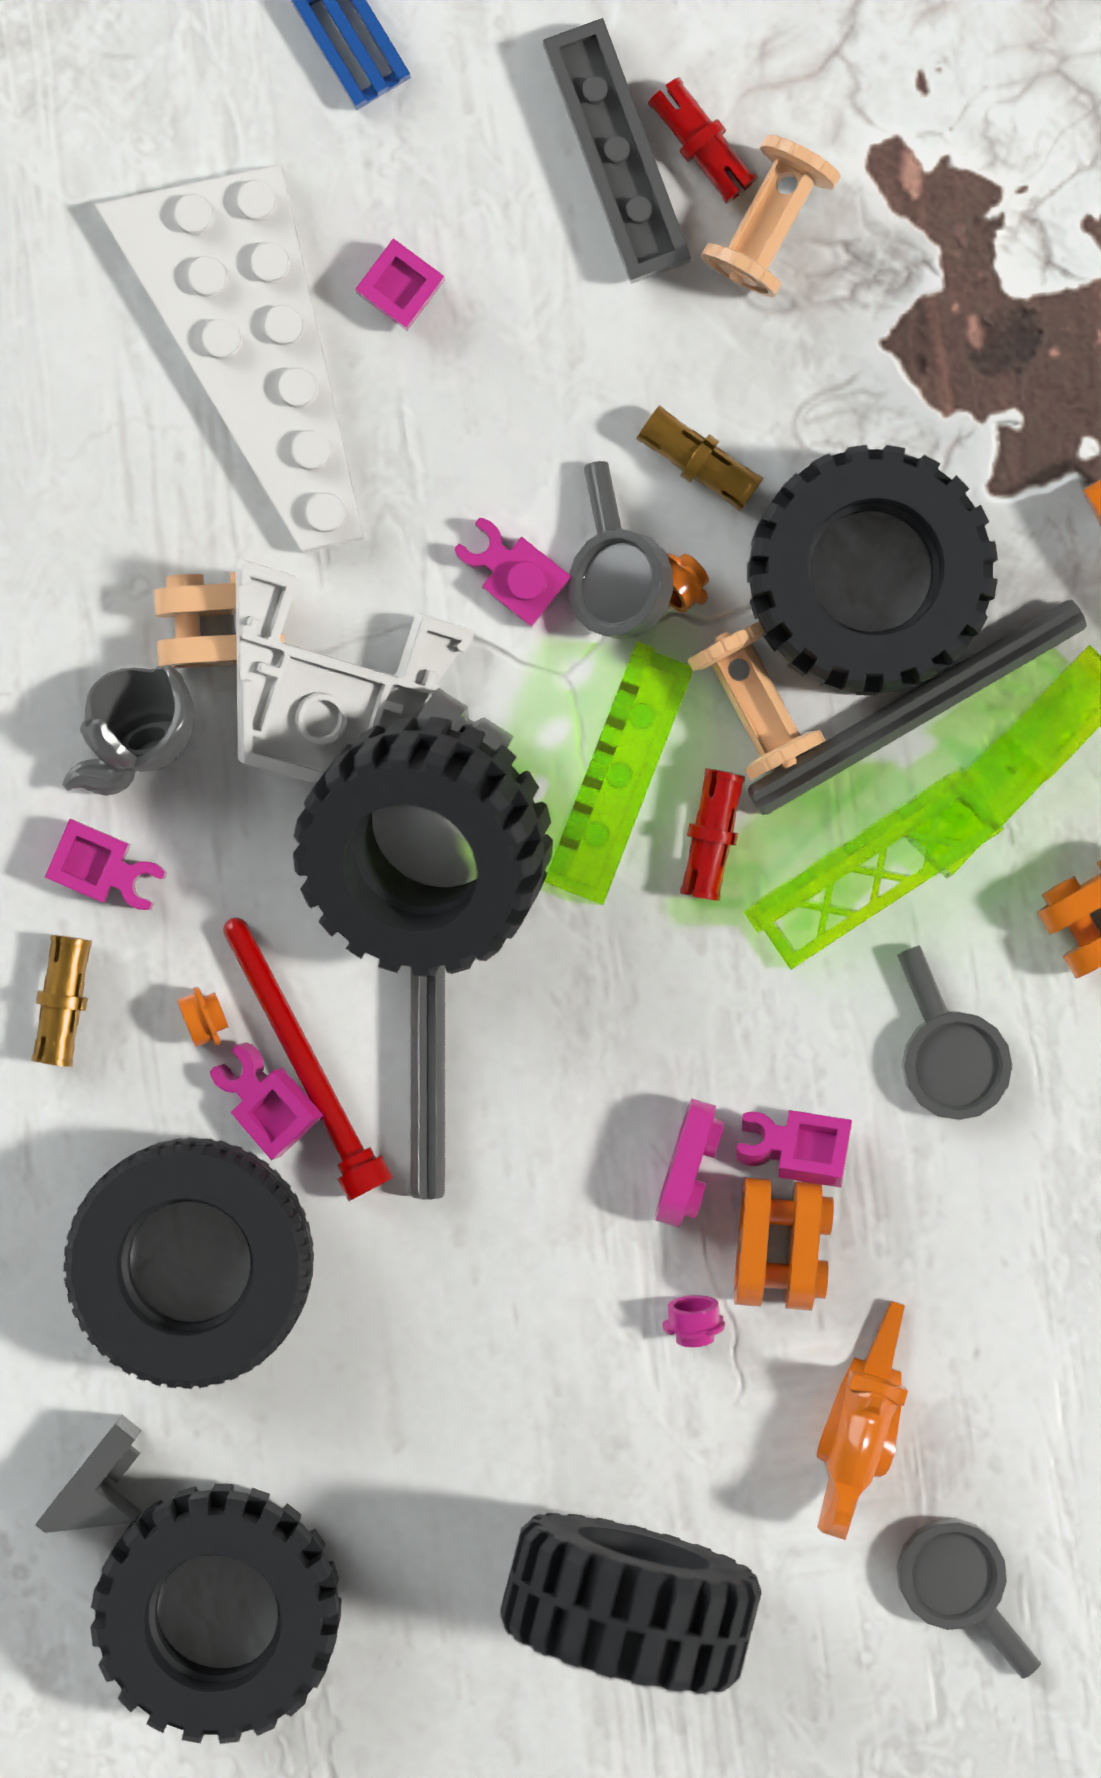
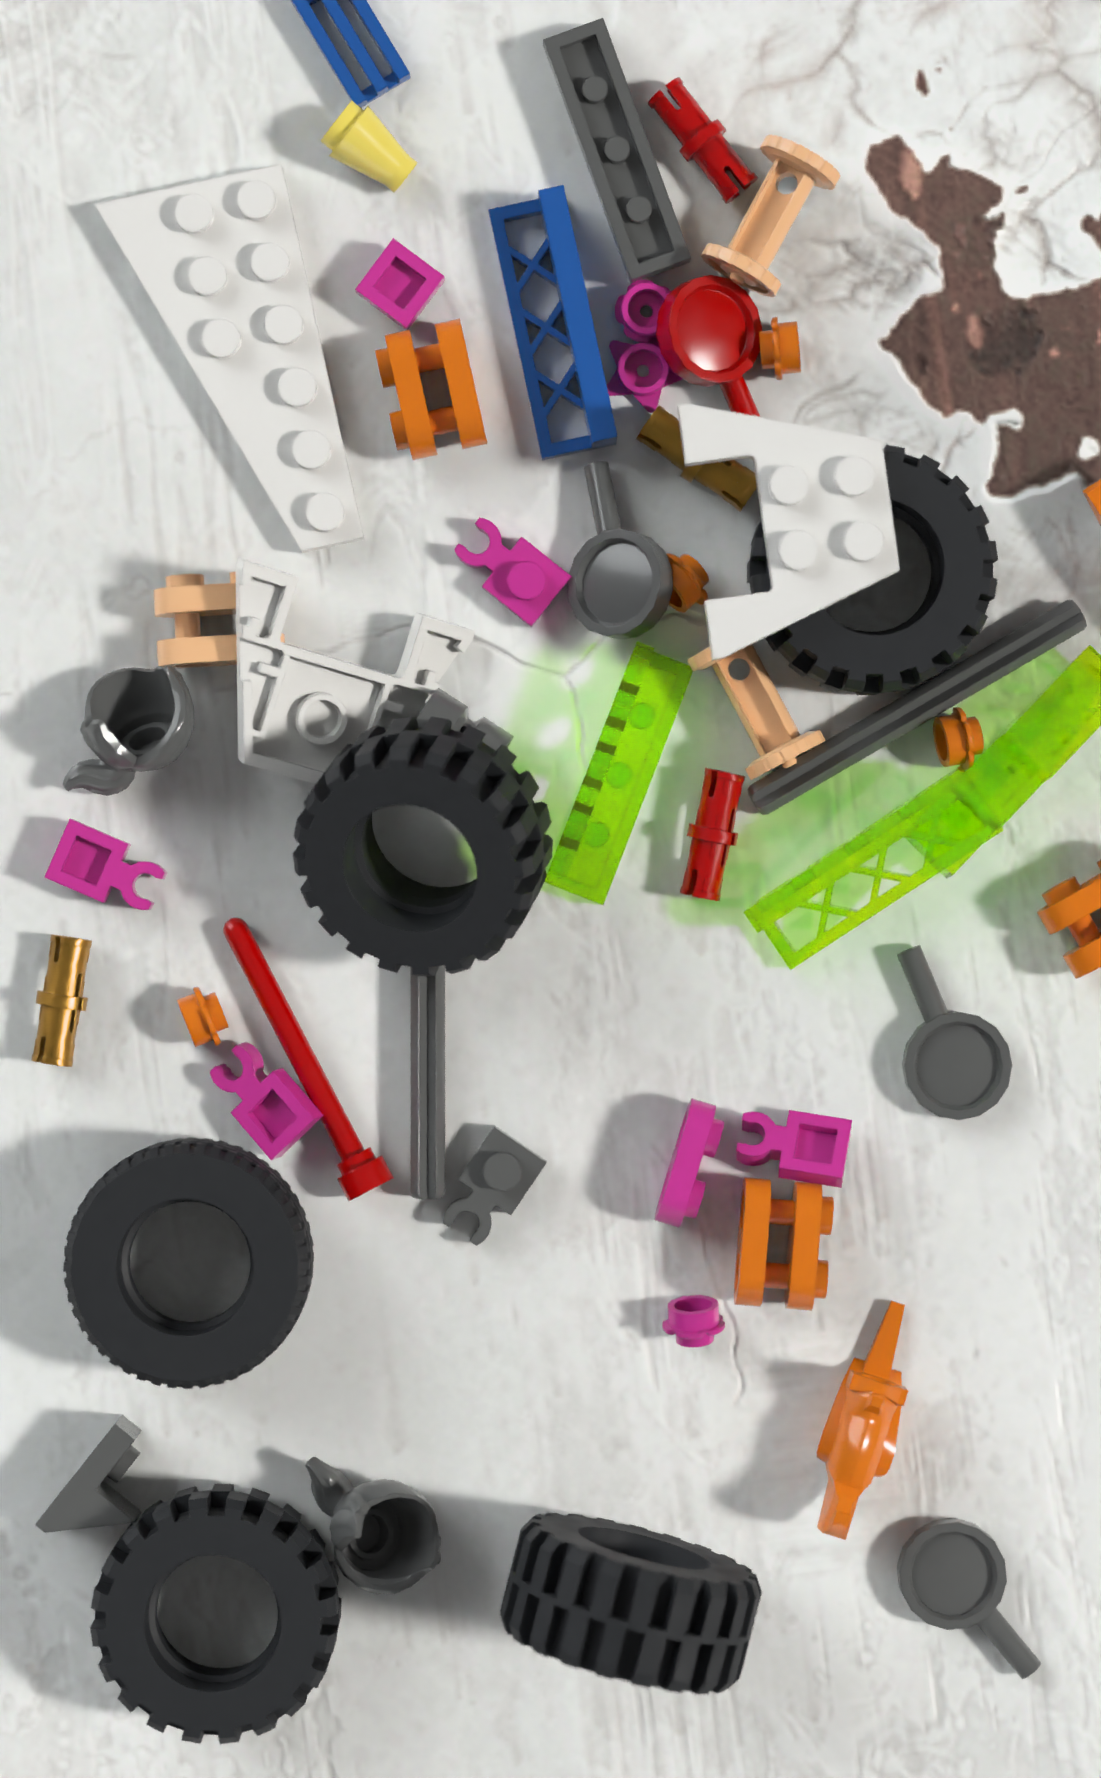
none -> dark grey hair [305,1457,441,1594]
none -> light yellow cone [320,100,418,192]
none -> orange brick [375,318,487,460]
none -> dark grey plate [443,1125,547,1246]
none -> blue fence [488,185,618,460]
none -> dark pink plate [607,337,683,413]
none -> dark pink plate [615,280,671,343]
none -> red piece [656,275,763,417]
none -> white wing [677,404,900,661]
none -> orange plate [759,317,801,380]
none -> orange plate [933,707,984,770]

